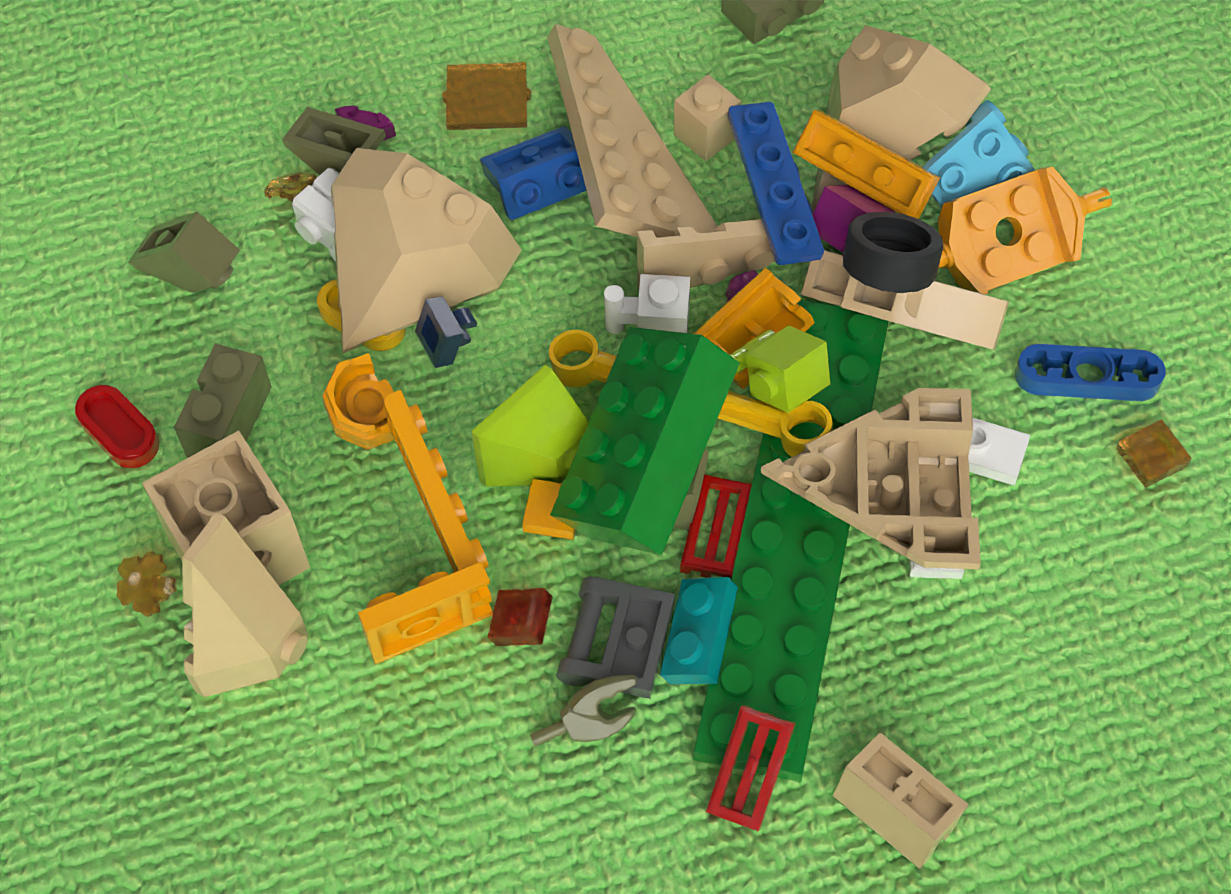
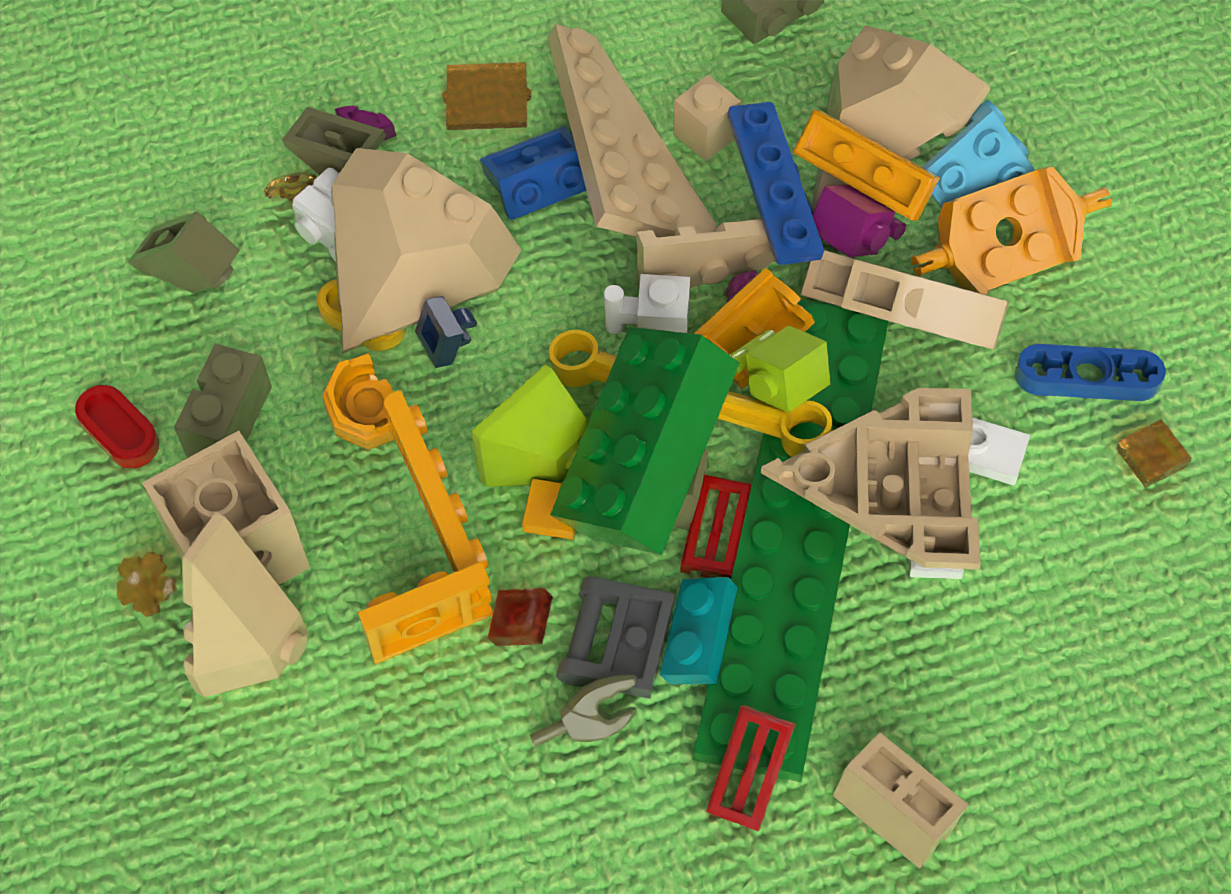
black tyre [843,212,943,293] -> none

